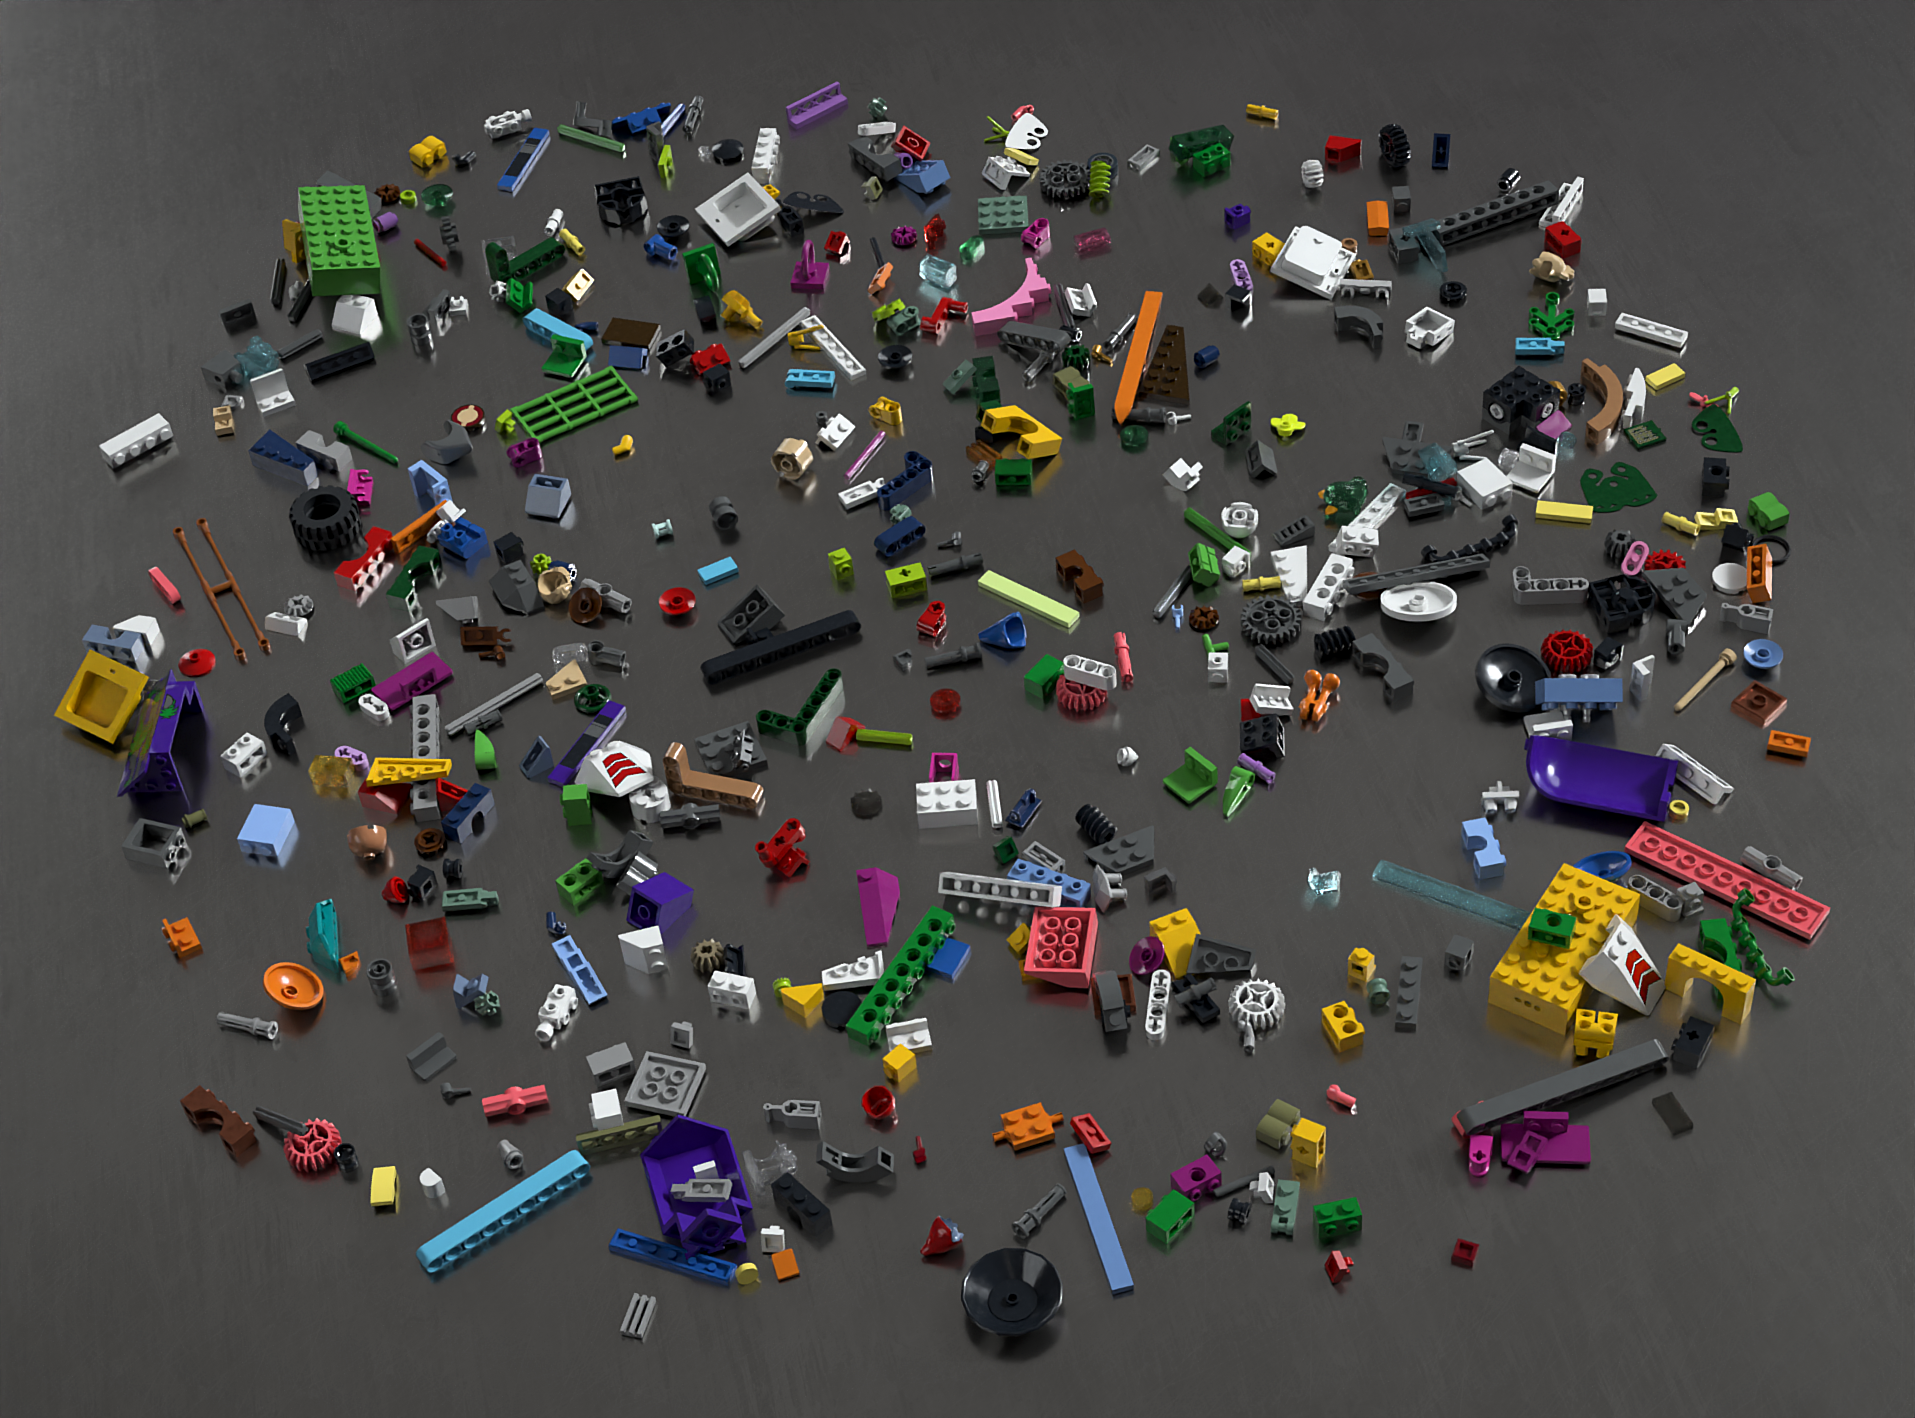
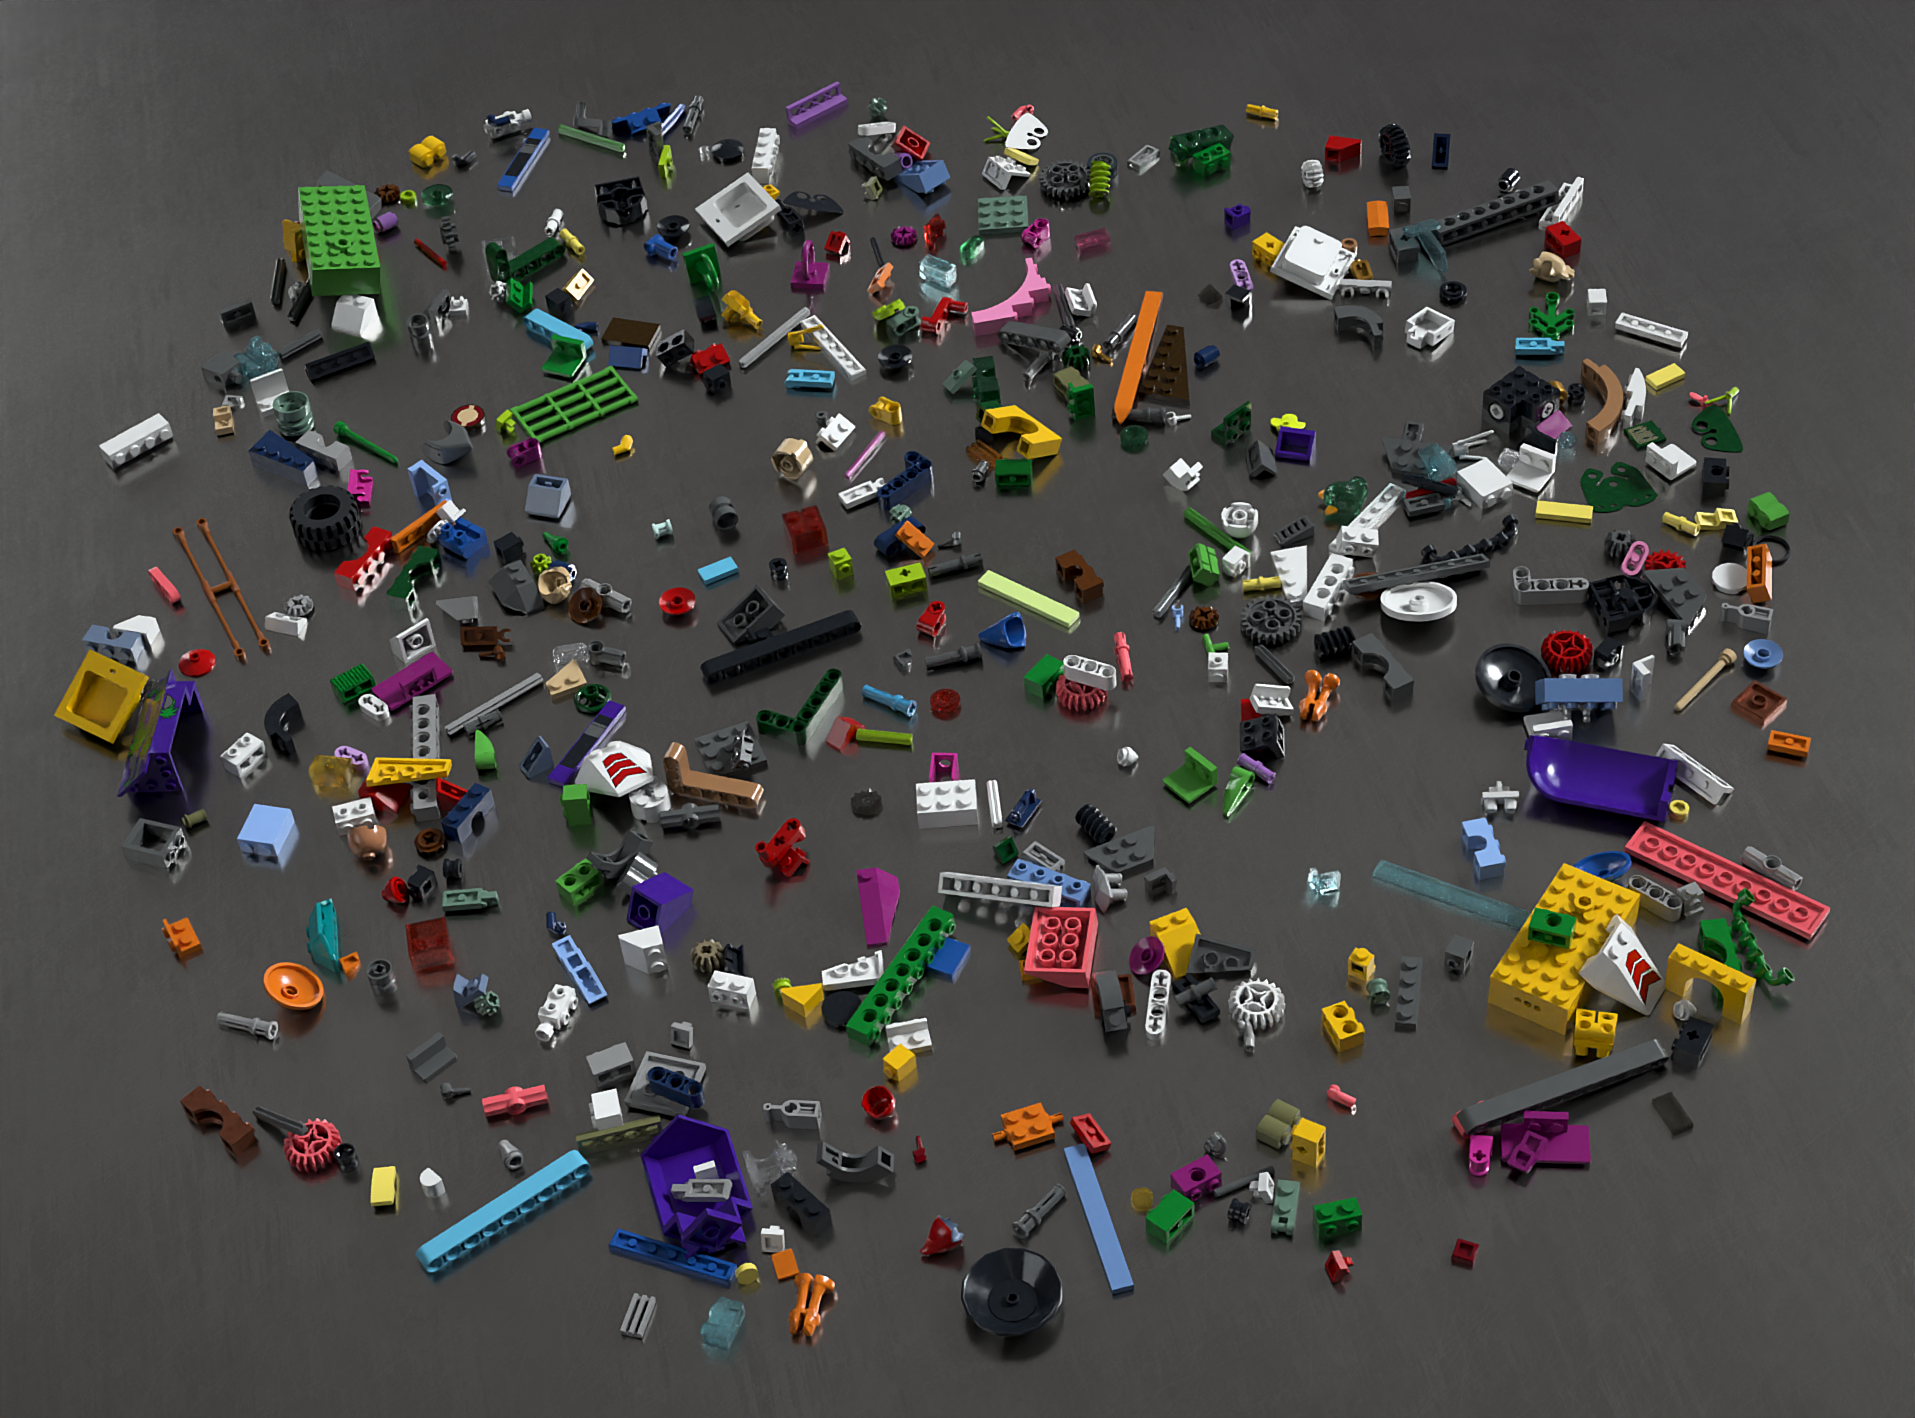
none -> sand green wheel [272,391,315,436]
none -> white brick [332,797,378,836]
none -> dark blue arm [486,114,511,127]
none -> green cone [542,532,569,554]
none -> dark blue beam [647,1066,705,1109]
none -> clear light blue brick [700,1296,746,1351]
none -> black wheel [769,558,789,581]
none -> clear red piece [782,505,828,553]
none -> orange piece [788,1273,835,1337]
none -> dark azure pin [861,685,917,717]
none -> orange plate [895,520,935,559]
none -> dark purple tile [1275,426,1316,462]
none -> white bracket [1645,442,1696,480]
none -> white plate [1673,1000,1696,1021]

